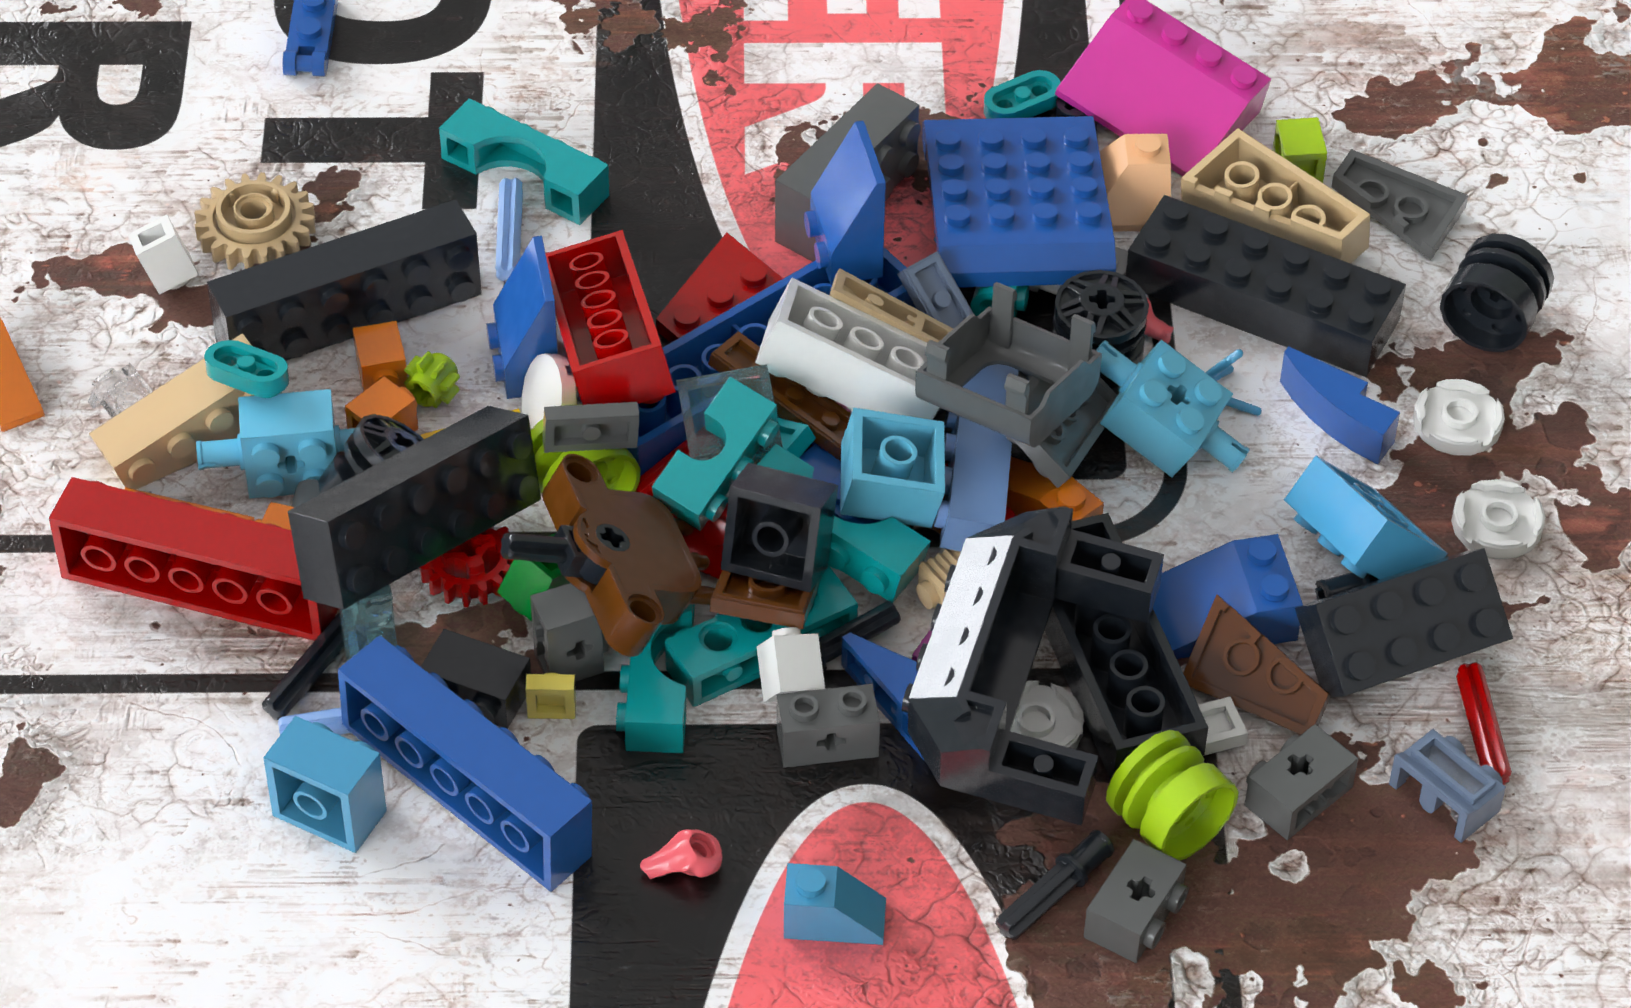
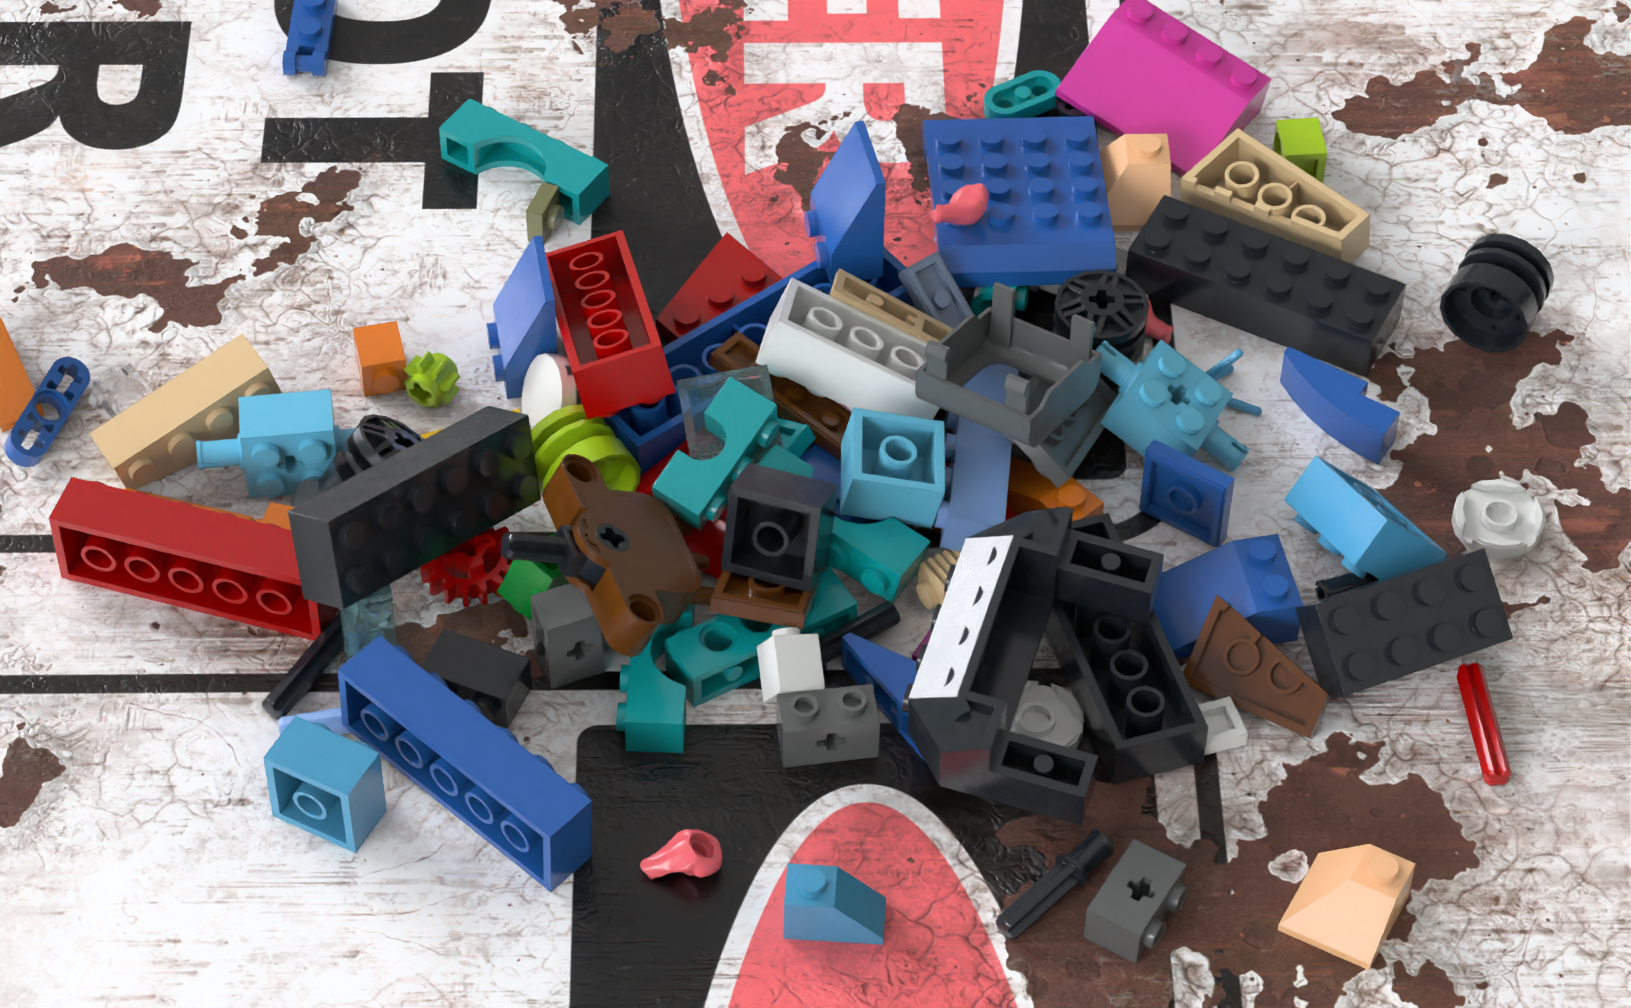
white brick [128,215,199,295] -> none
tan gear [194,172,316,270] -> none
teal plate [204,340,289,398] -> none
black brick [207,199,482,361] -> none
orange brick [345,376,419,431] -> none
light blue axle [495,178,523,281] -> none
light yellow plate [525,673,576,719] -> none
dark grey plate [543,402,639,453] -> none
dark grey brick [775,83,921,262] -> none
lime wheel [1106,730,1239,861] -> none
dark grey brick [1244,724,1358,841] -> none
dark grey wing [1331,149,1468,260] -> none
sand blue window [1389,729,1506,843] -> none
white tile [1413,379,1505,456] -> none
none -> blue beam [4,357,90,467]
none -> olive plate [526,182,564,244]
none -> coral animal [929,183,989,225]
none -> blue tile [1139,439,1235,547]
none -> light nougat slope [1278,844,1416,970]

